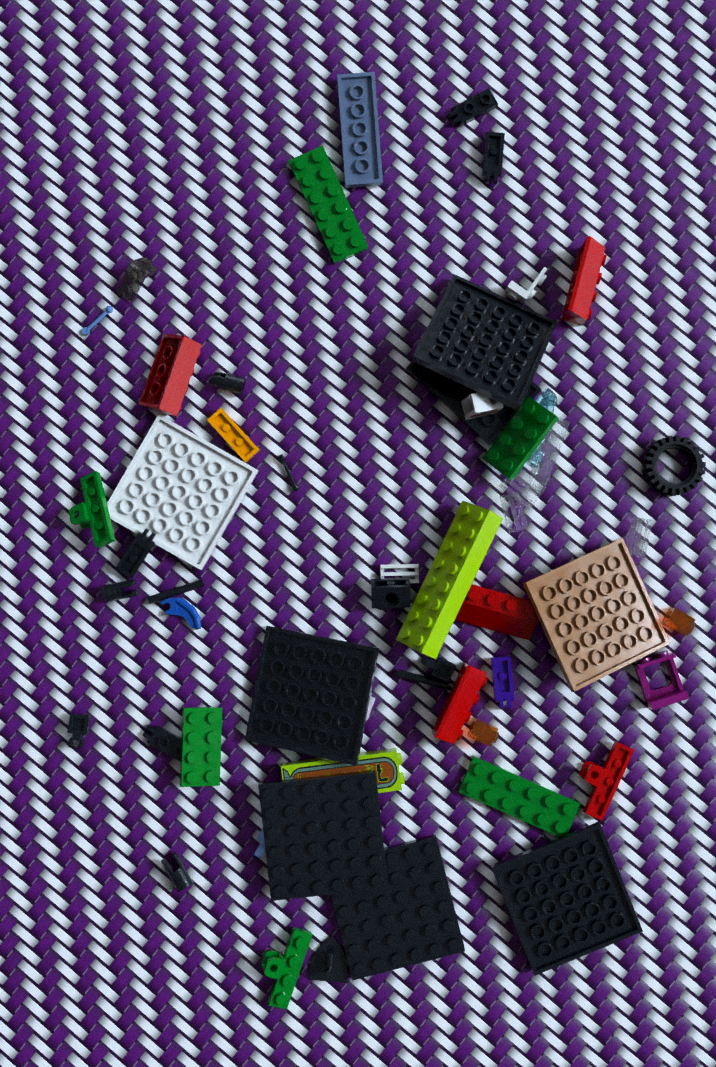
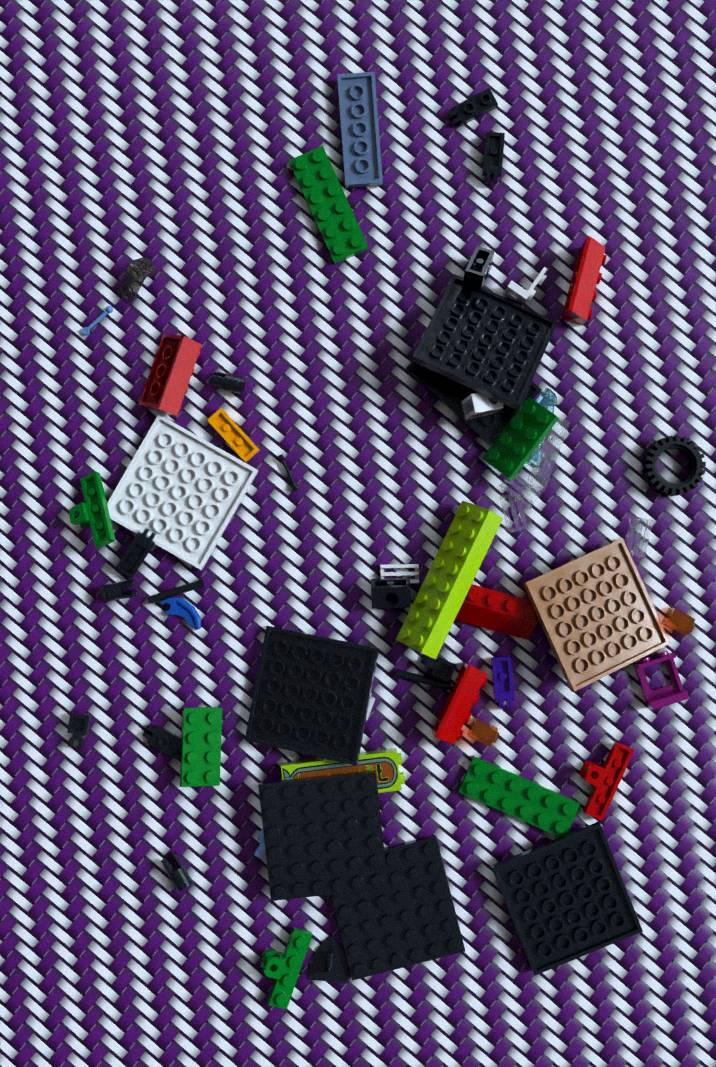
none -> black brick [462,246,495,293]

